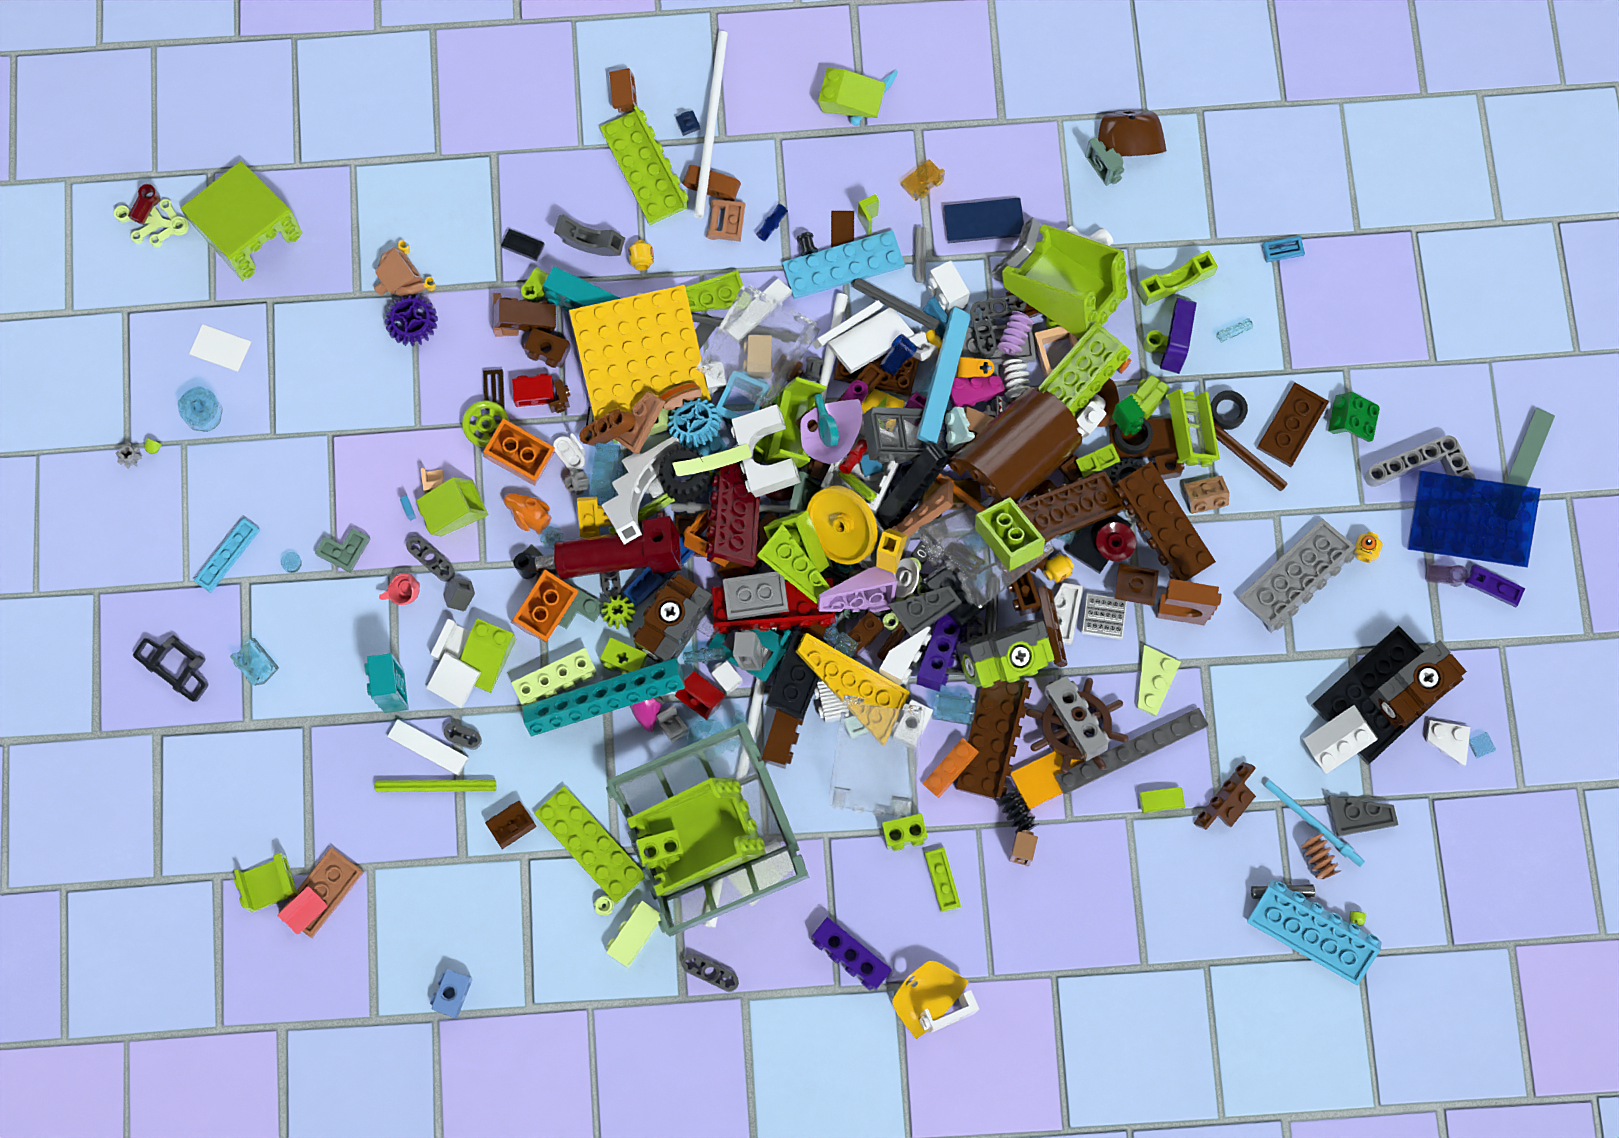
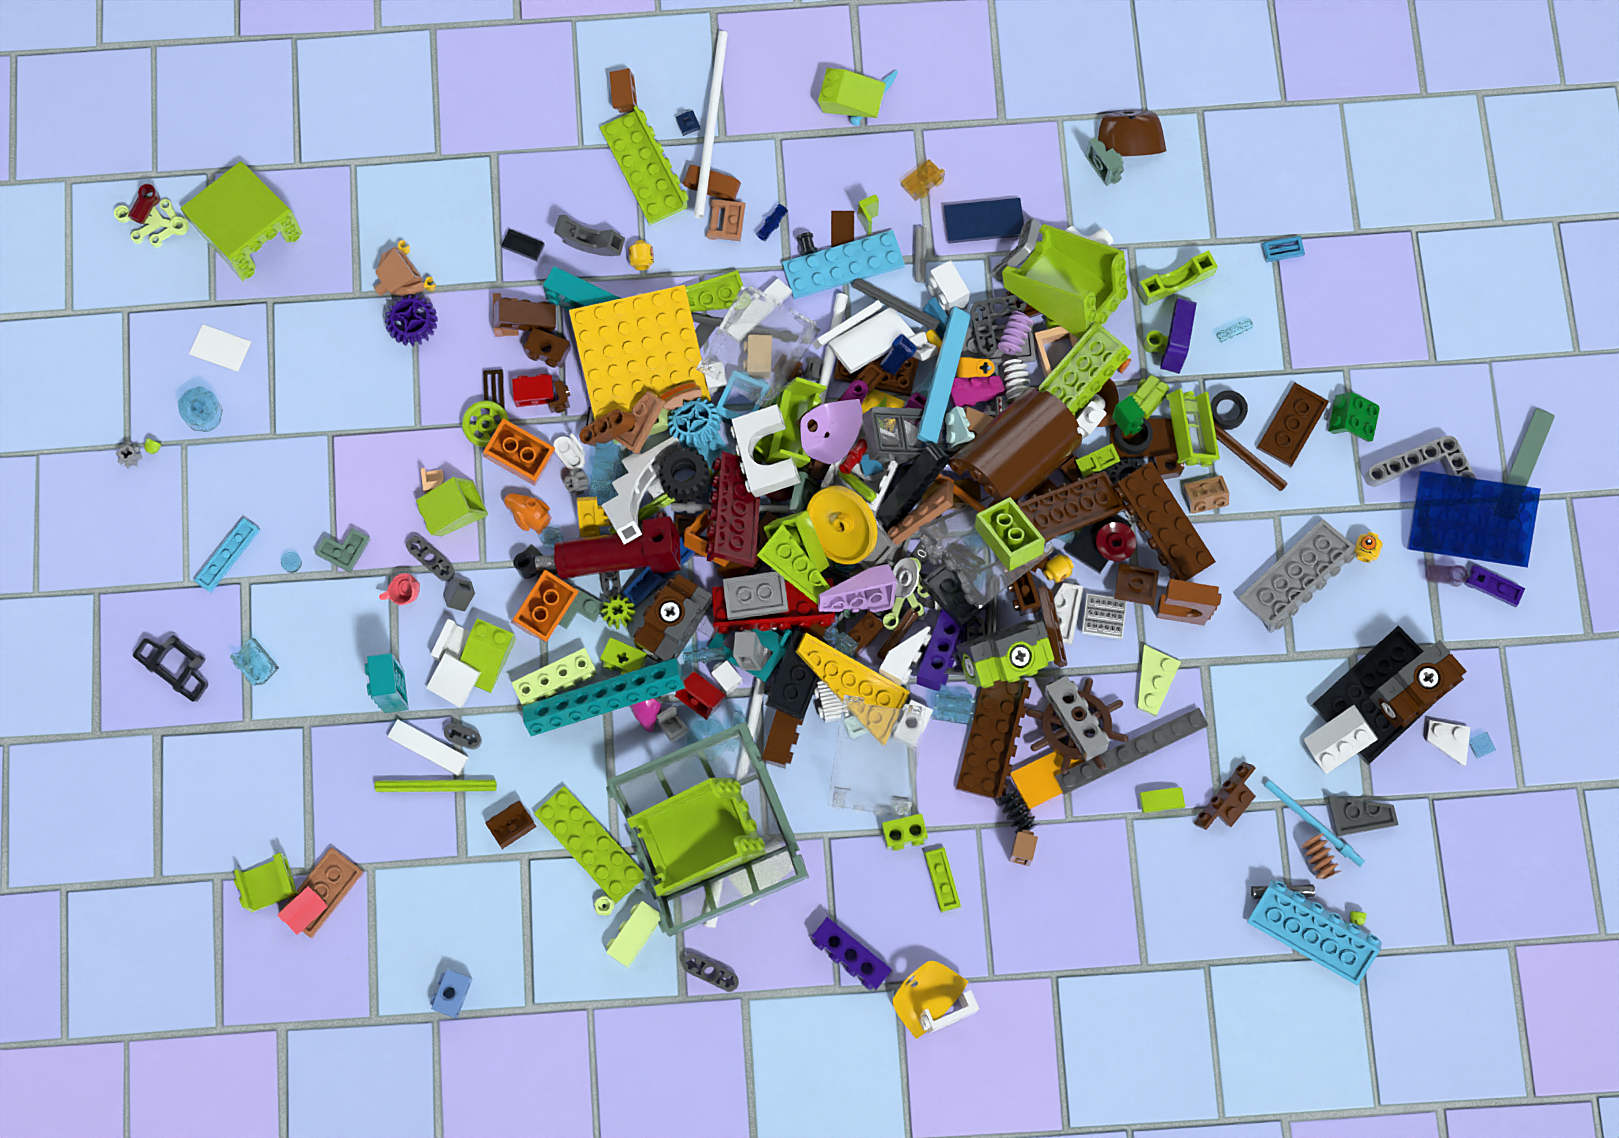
dark azure tile [400,495,416,521] -> none
lime piece [521,267,549,303] -> none
lime brick [636,829,683,869] -> none
yellowish green sticker [673,443,752,476] -> none
teal piece [814,394,840,447] -> none
yellow slope [876,528,908,573] -> none
dark grey wing [888,586,962,637] -> none
orange plate [923,738,979,798] -> none

